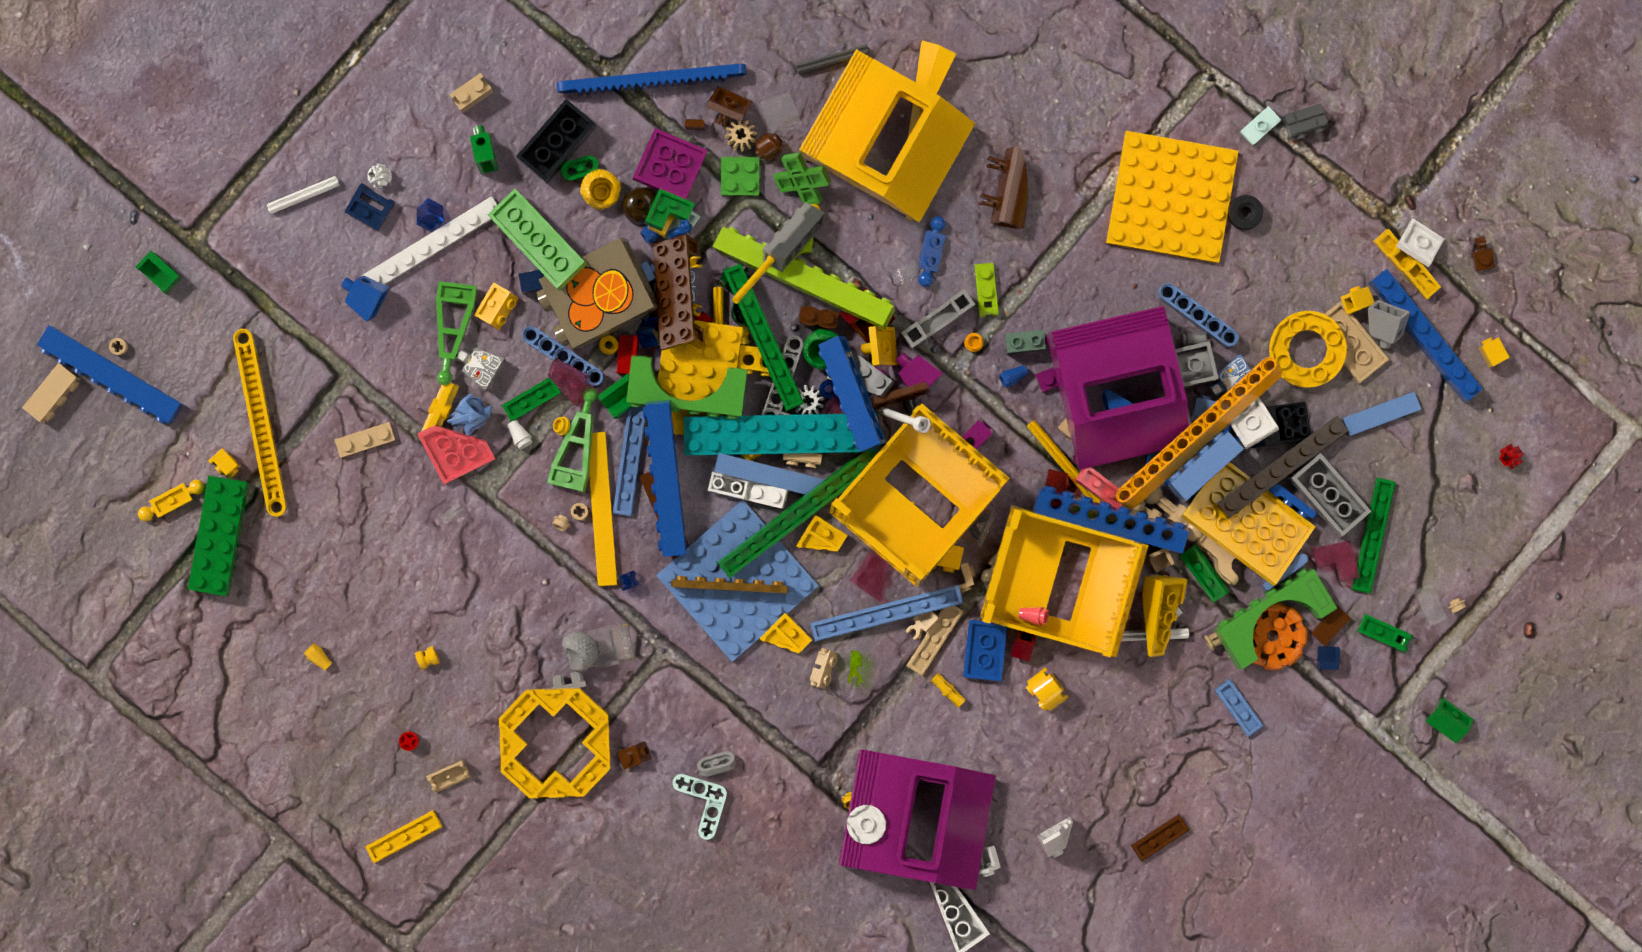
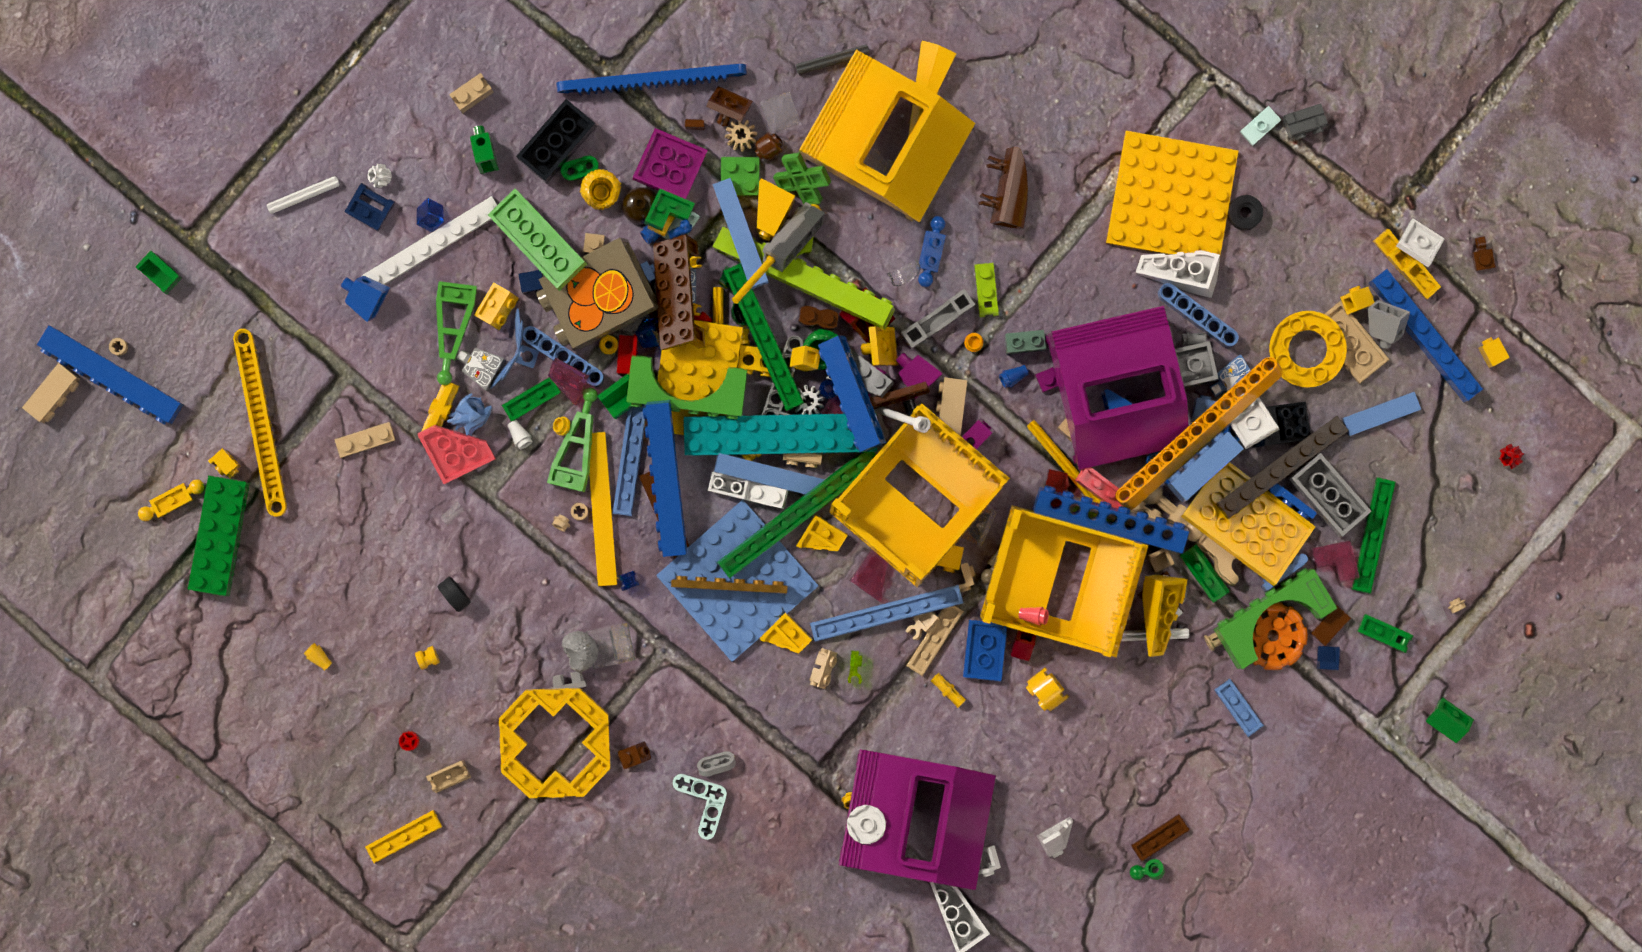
none -> black tyre [437,576,471,612]
none -> medium blue piece [490,308,539,389]
none -> tan plate [583,233,605,253]
none -> medium blue tile [712,178,769,289]
none -> yellow slope [757,178,795,242]
none -> yellow panel [790,346,820,372]
none -> tan brick [936,377,967,436]
none -> green plate [1130,859,1165,880]
none -> white wedge [1136,250,1220,298]

